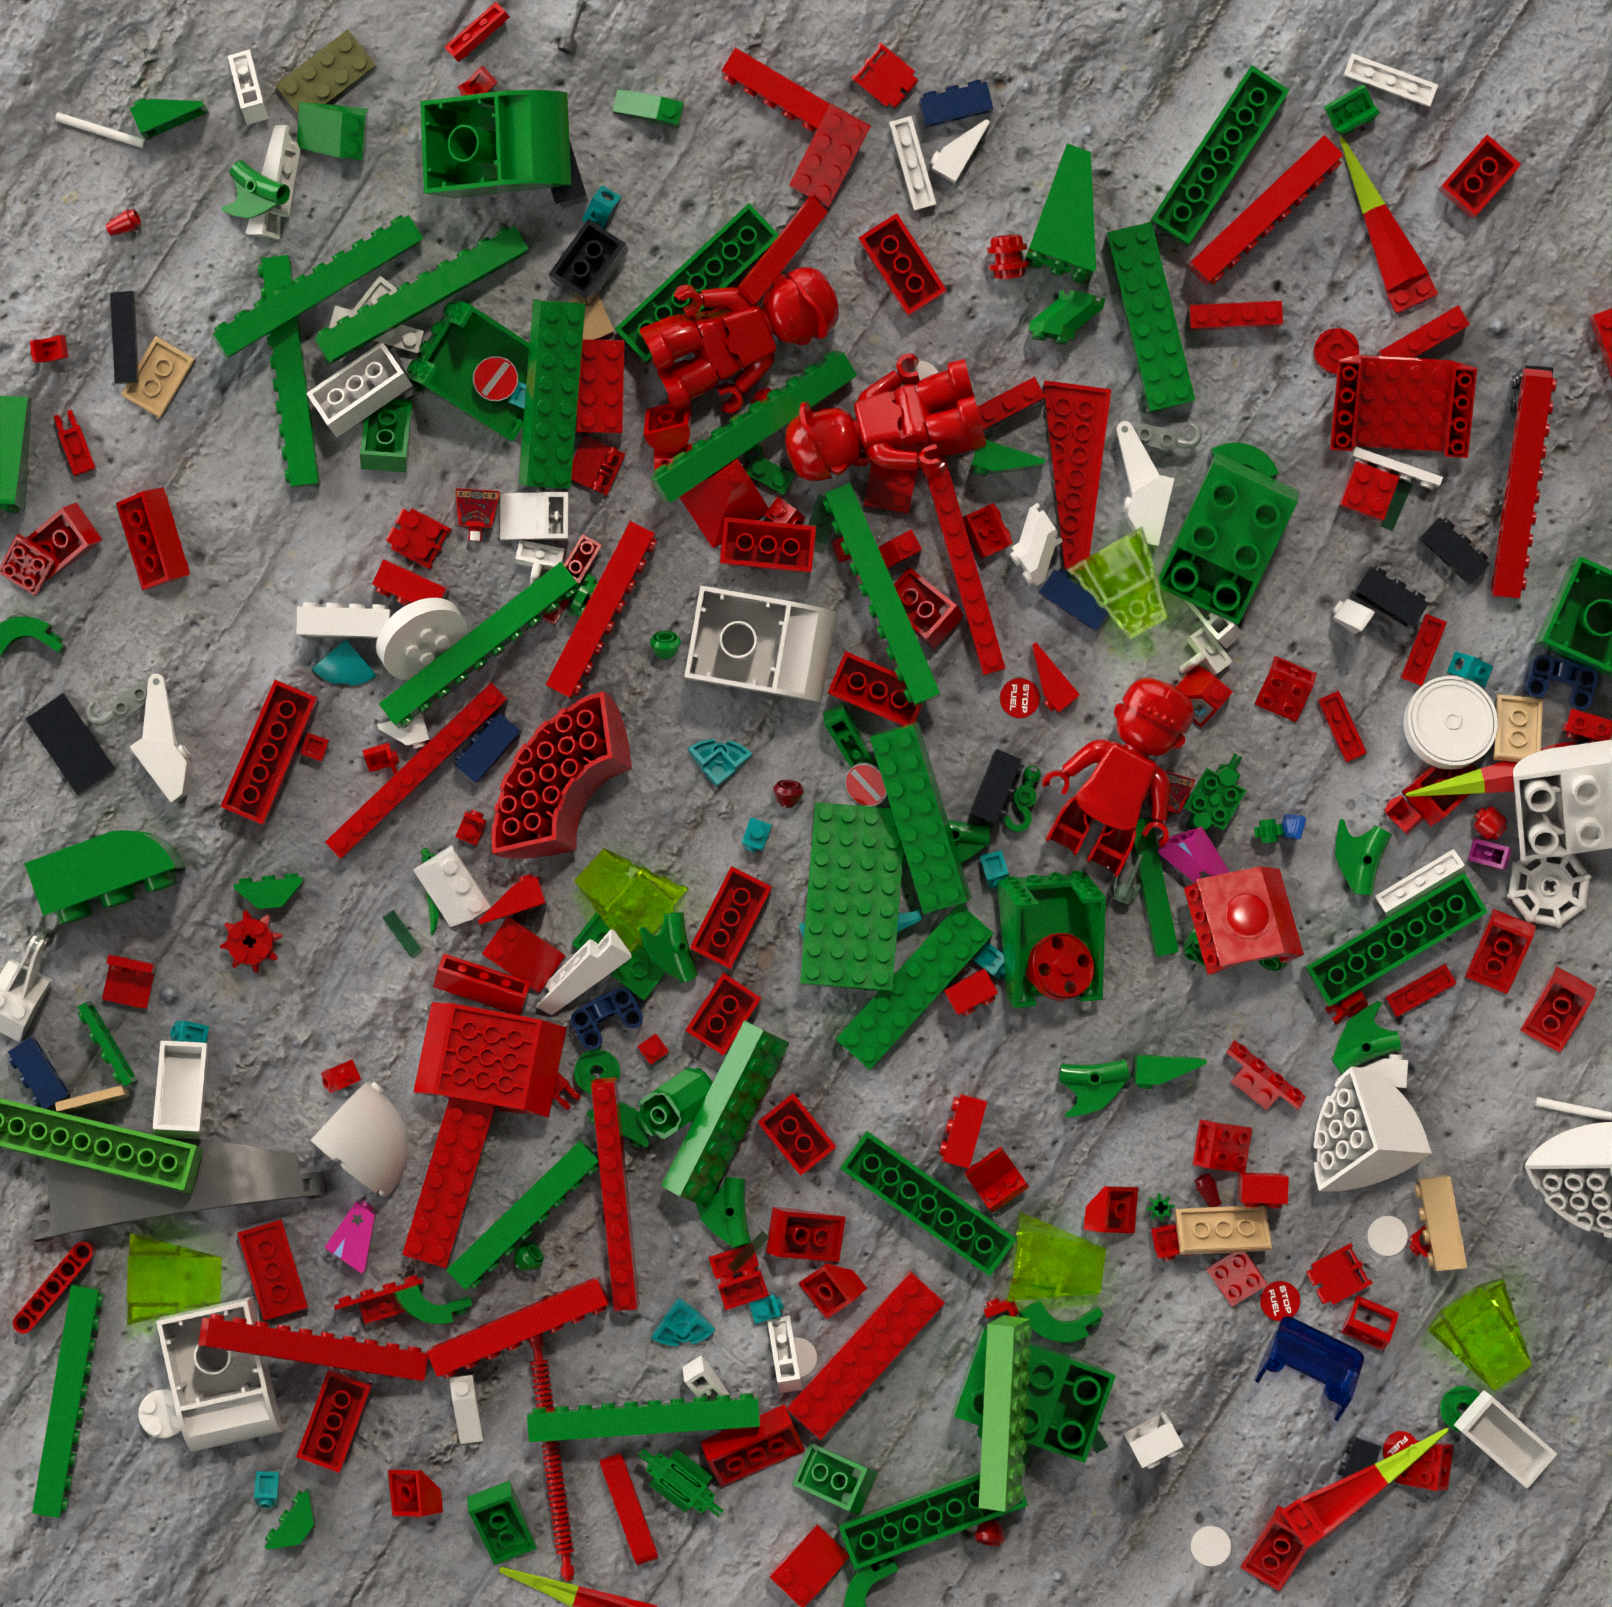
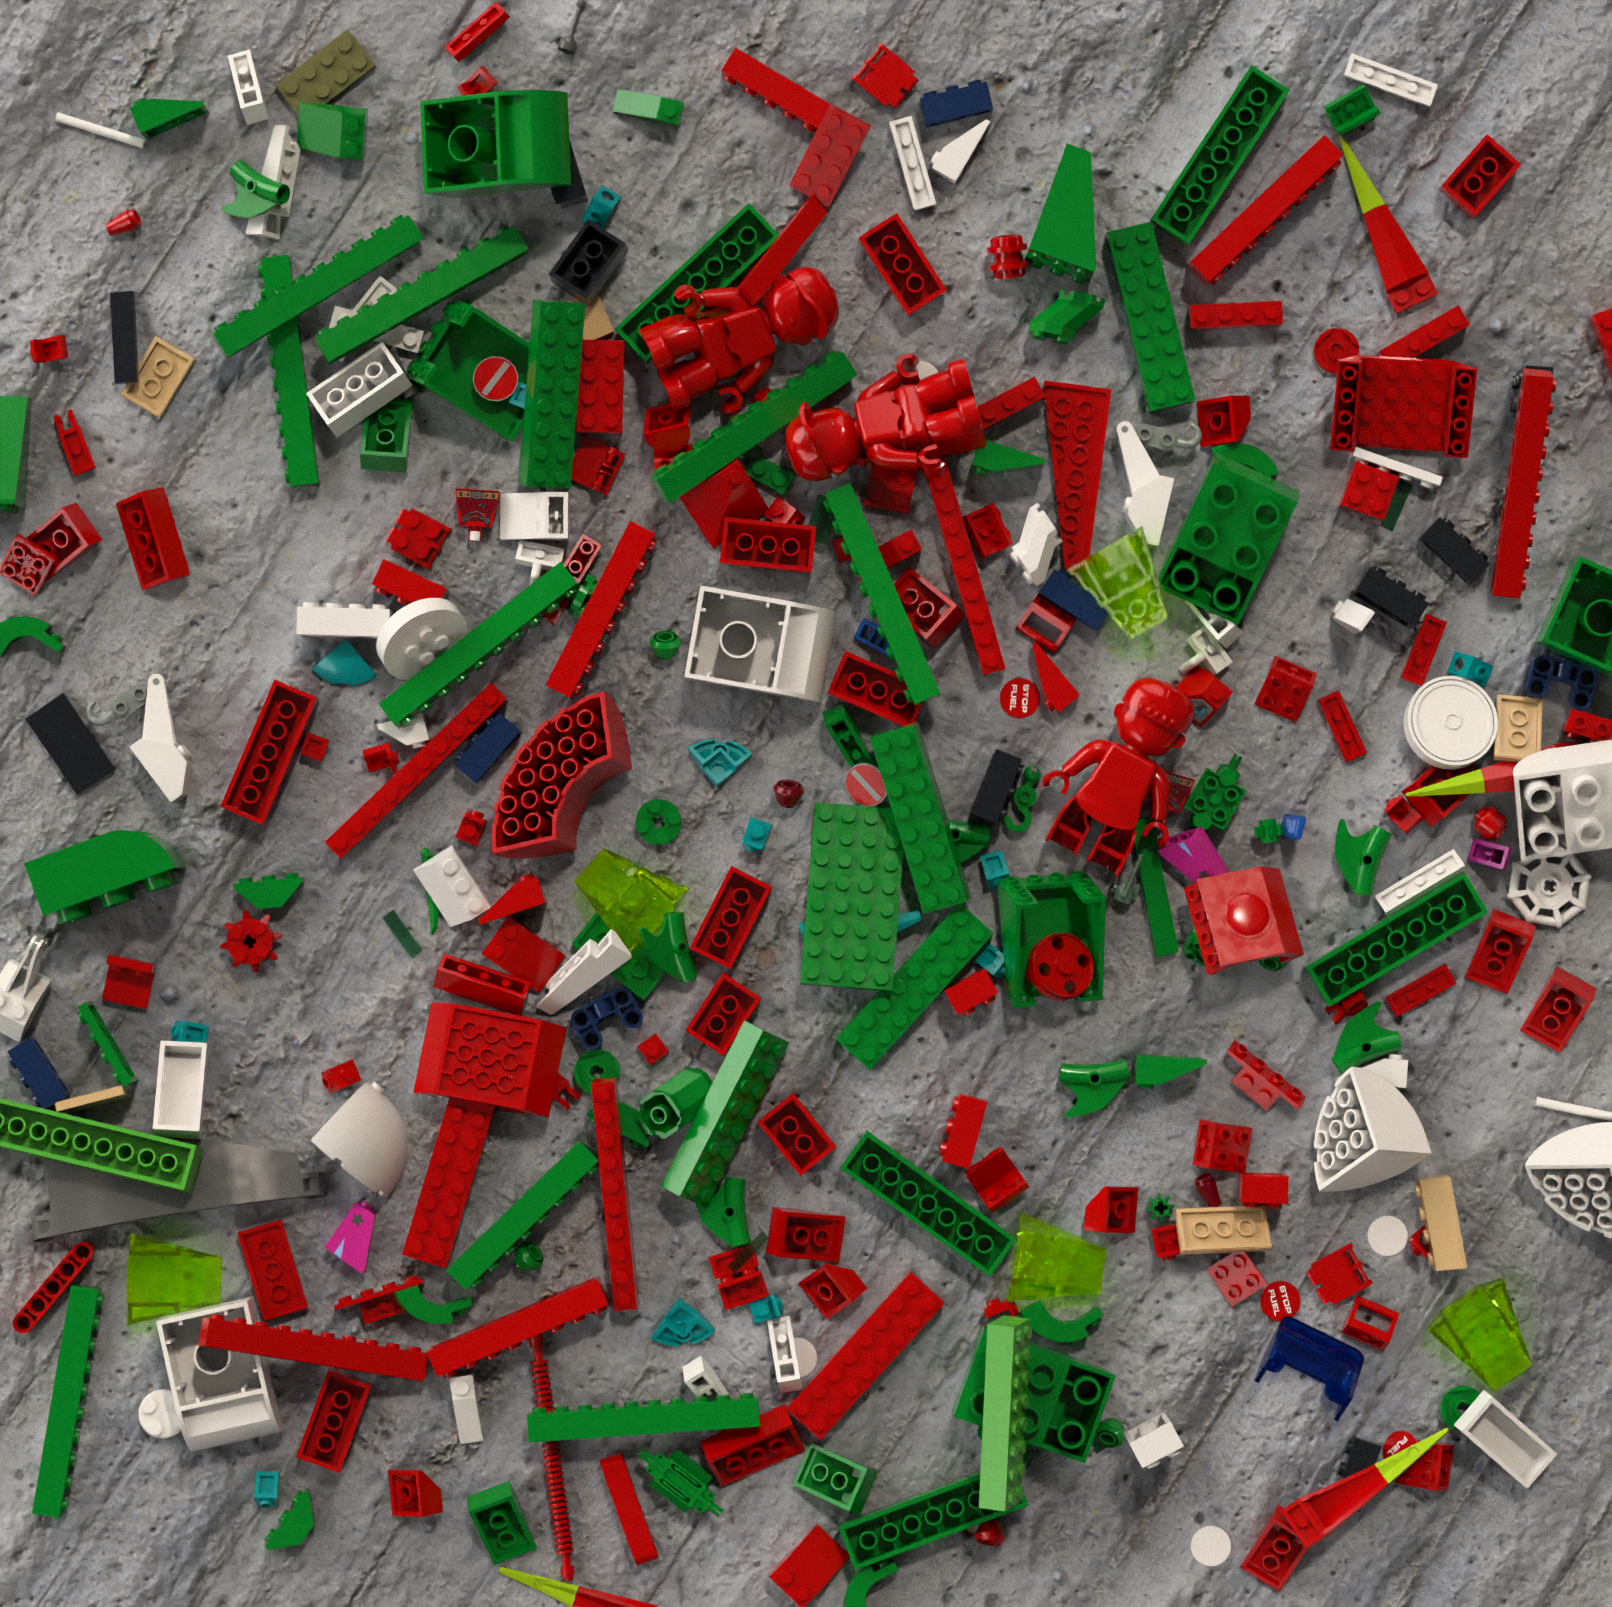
none -> green plate [636,799,681,845]
none -> blue slope [853,618,895,660]
none -> red tile [1016,594,1076,653]
none -> green cone [1095,1418,1124,1448]
none -> red slope [1197,395,1251,447]

